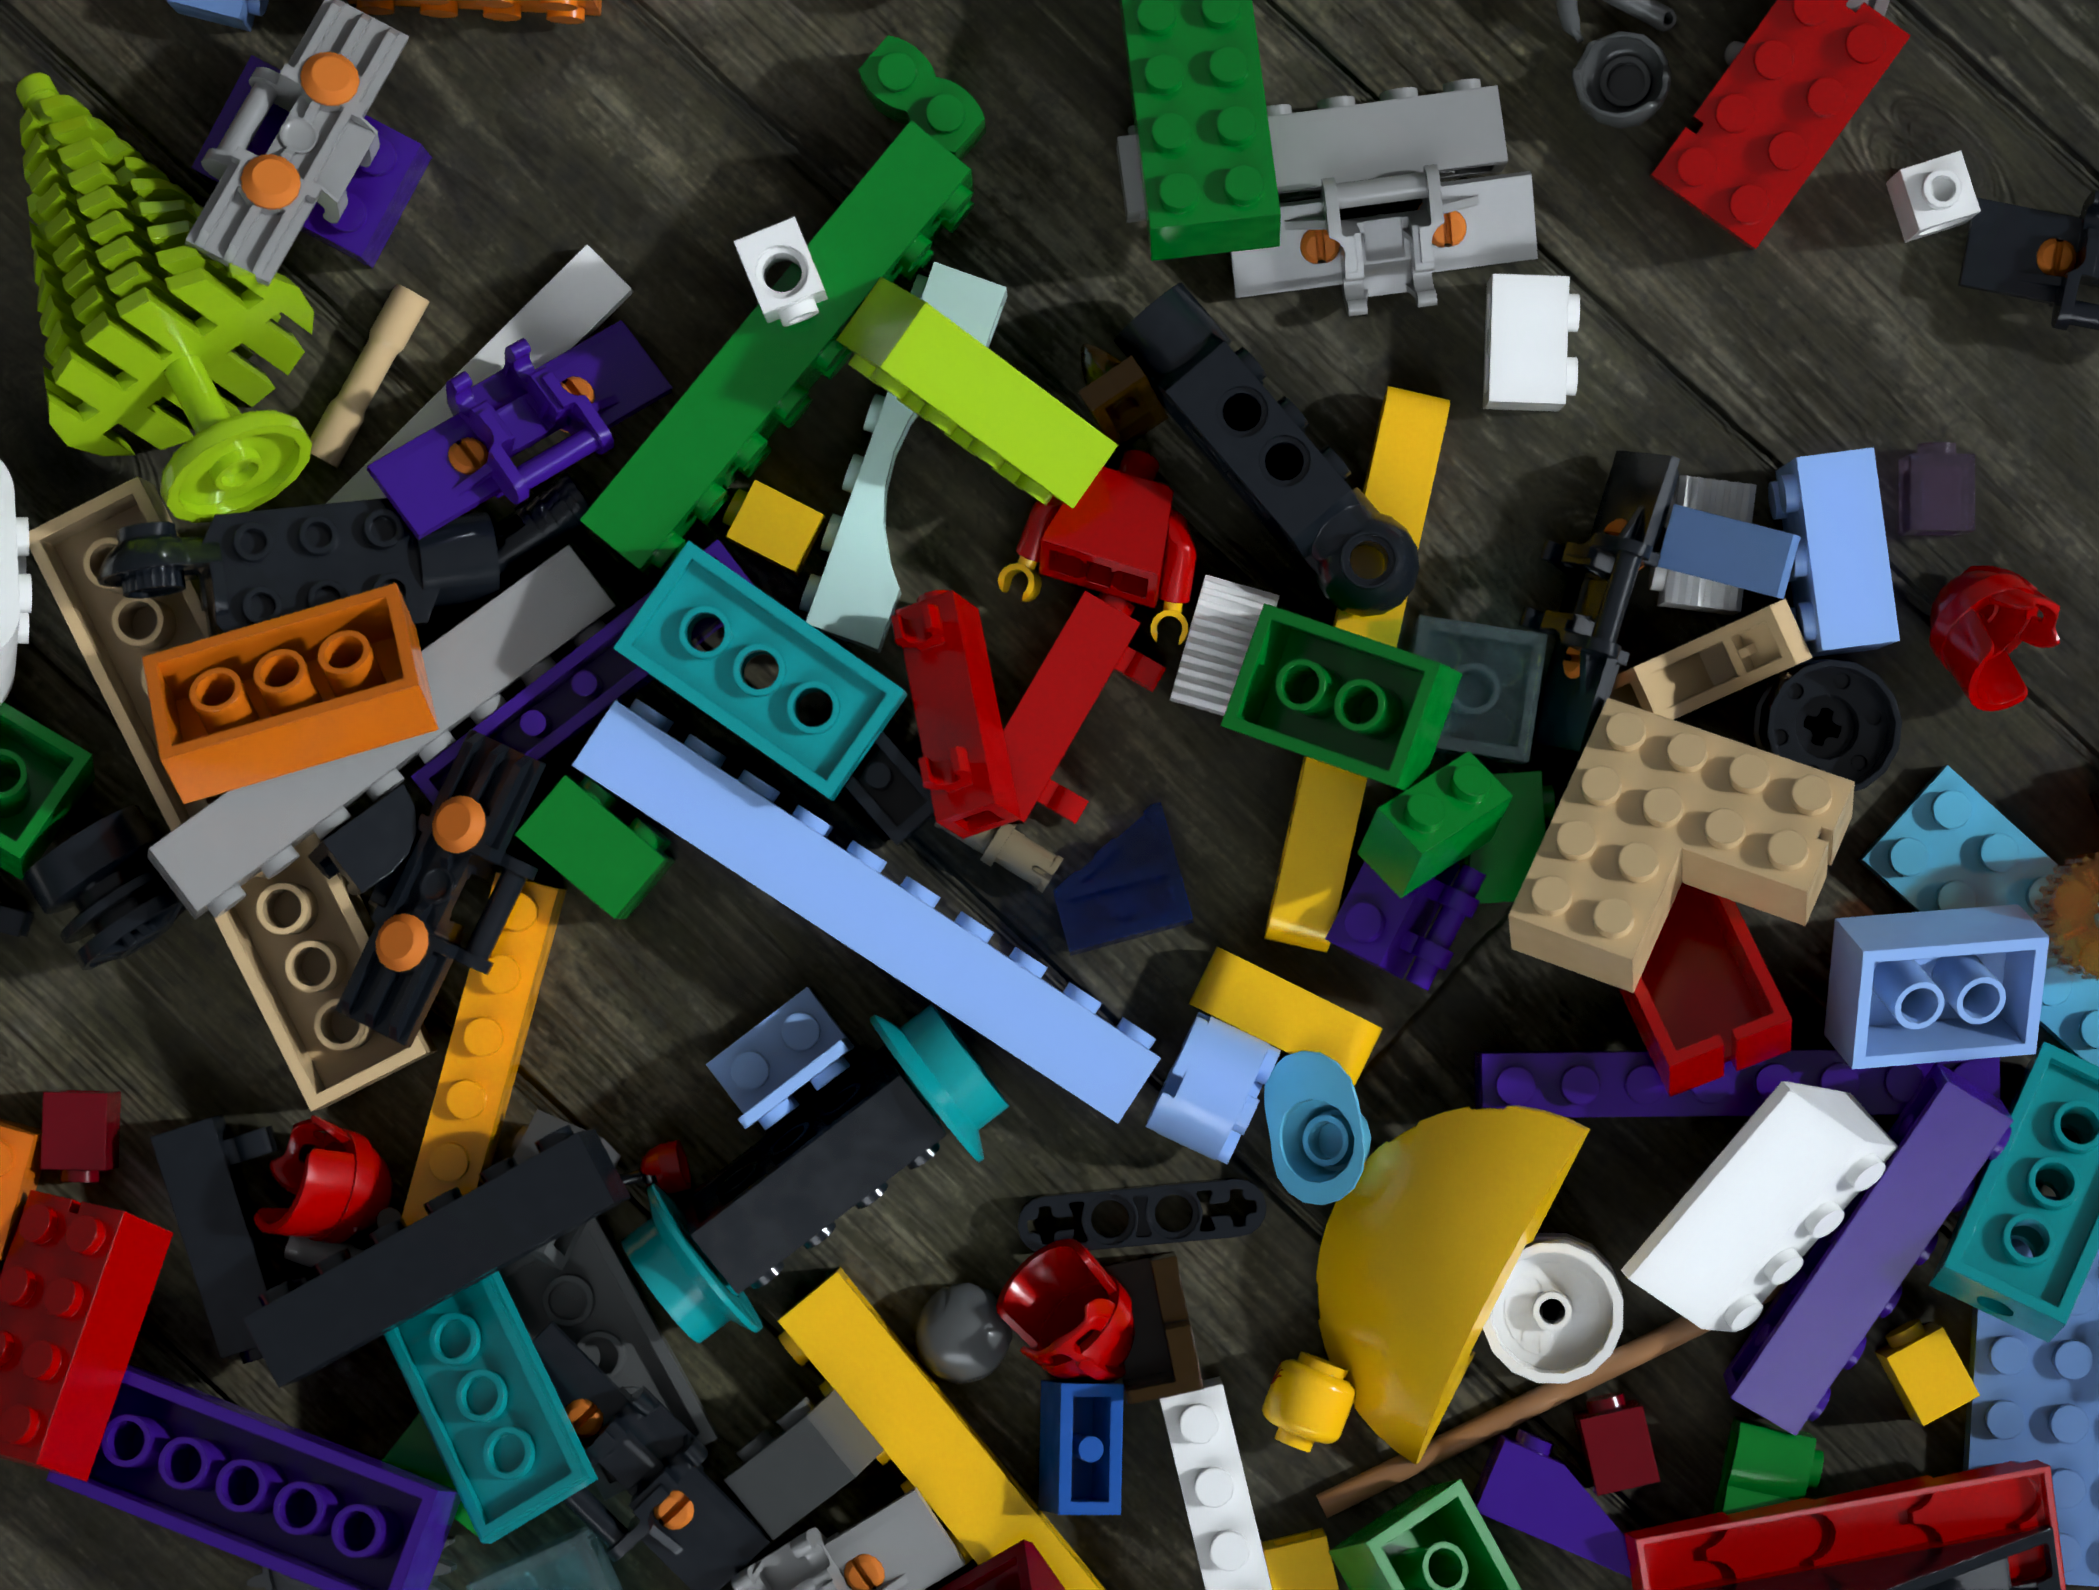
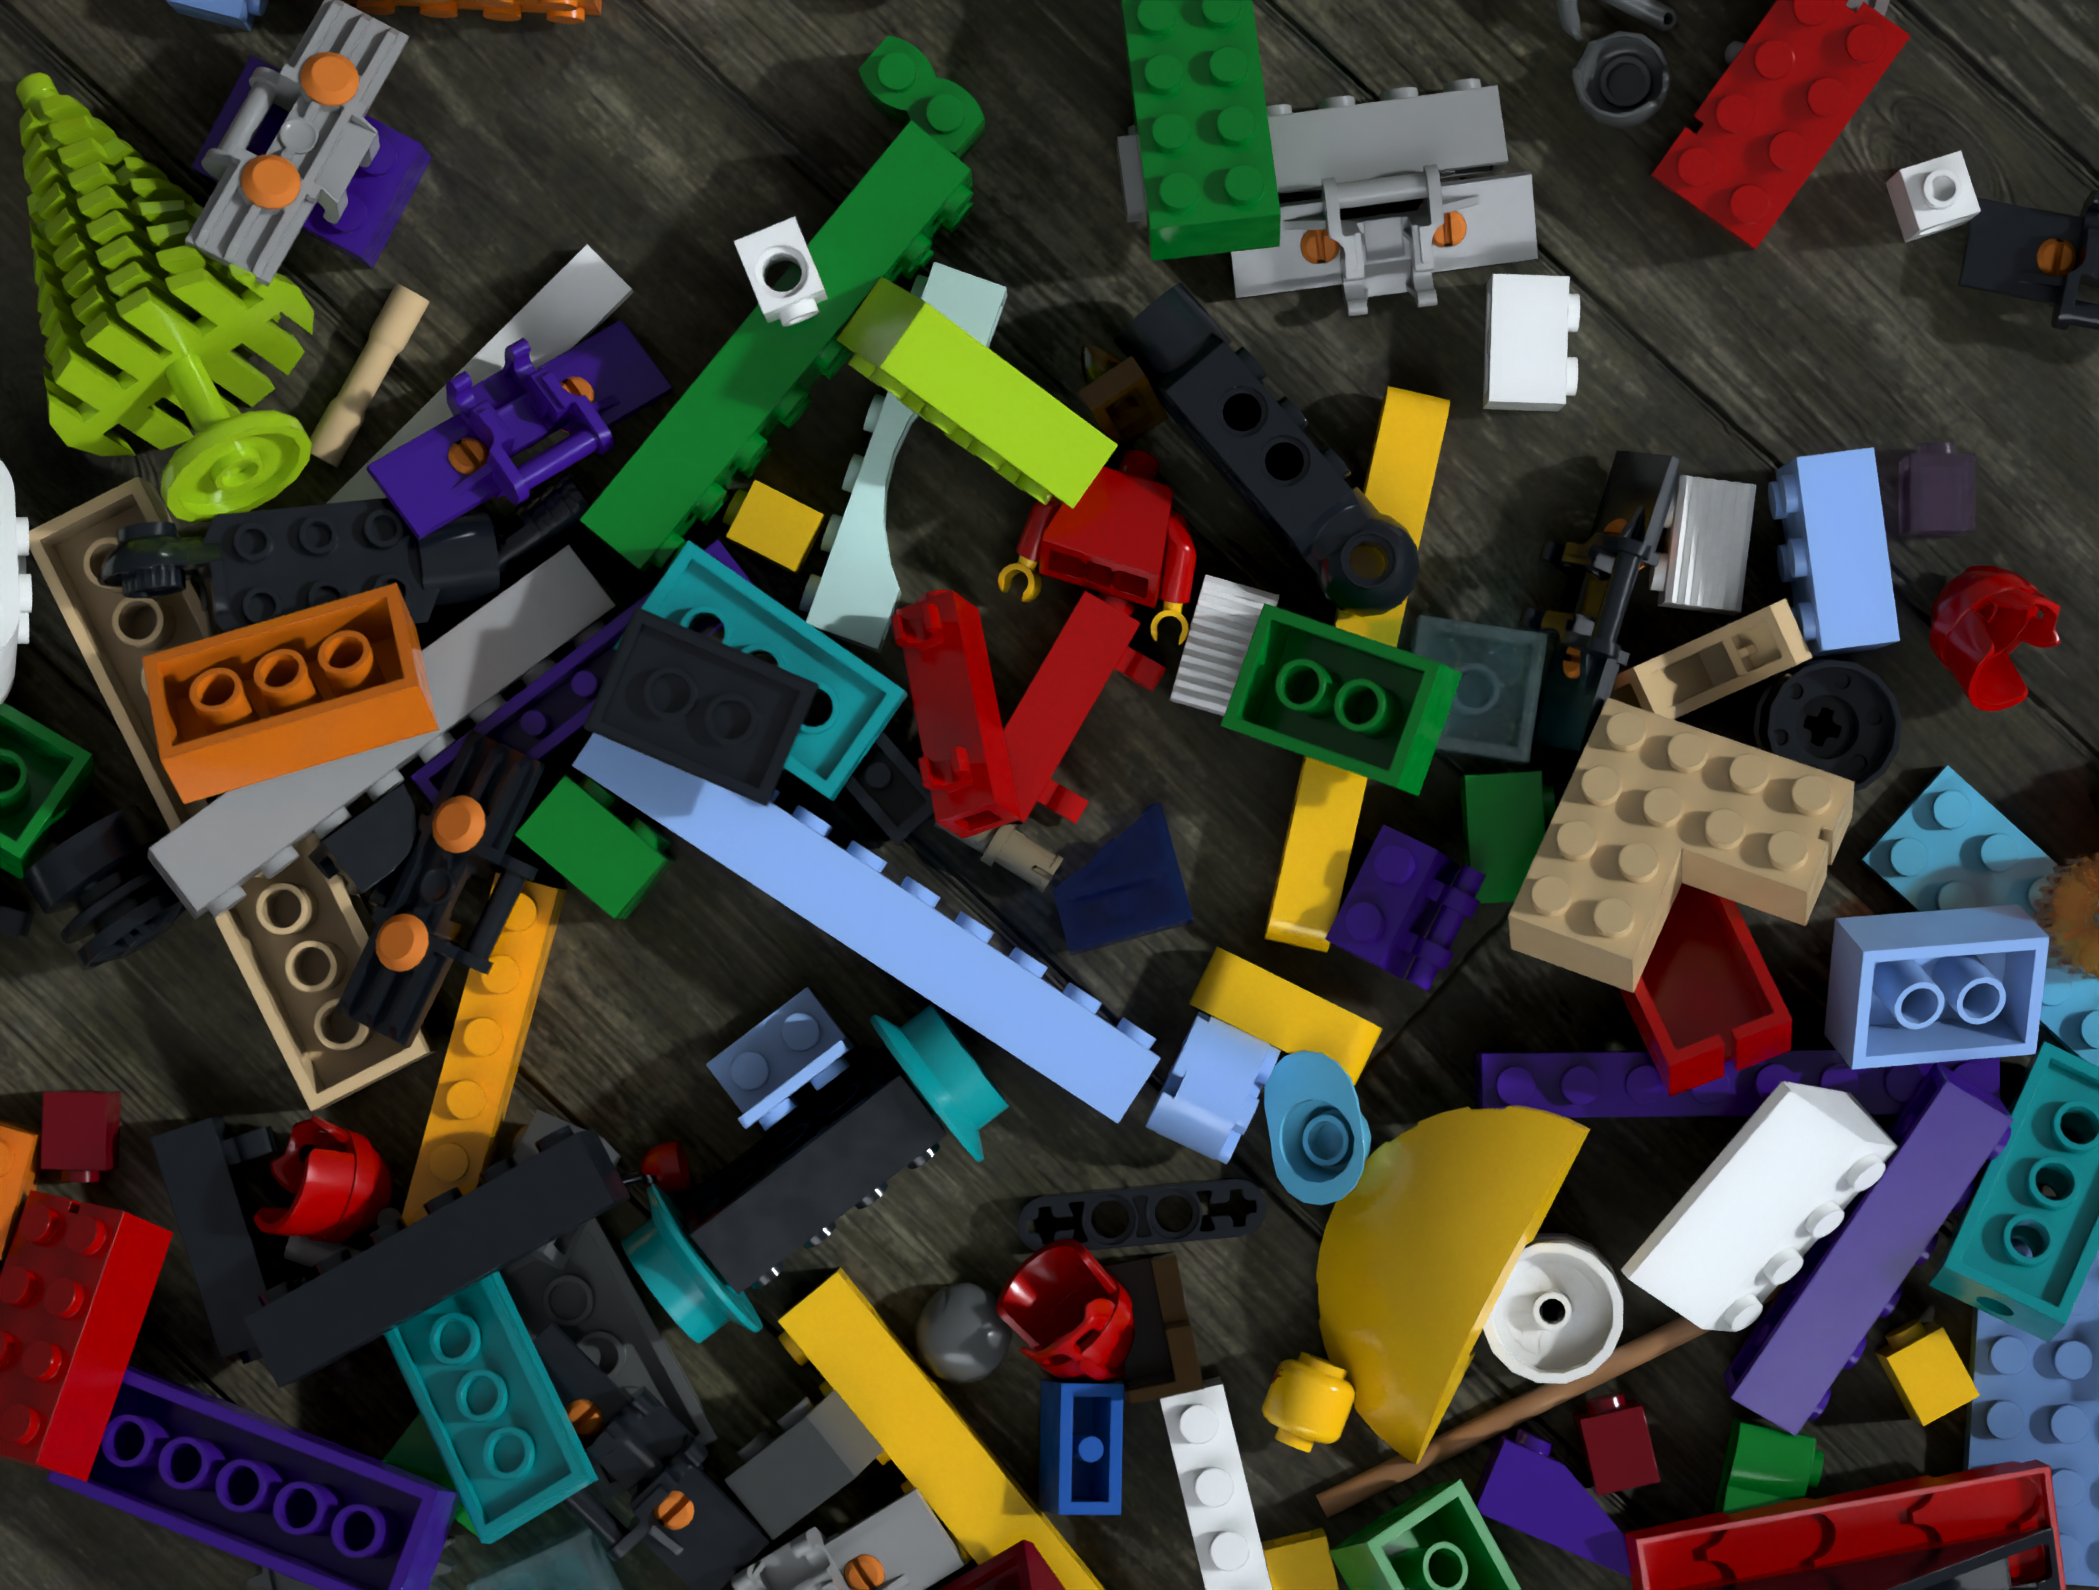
green brick [1357,751,1513,898] -> none
medium blue tile [1657,504,1801,599] -> none
none -> black tile [584,607,820,807]

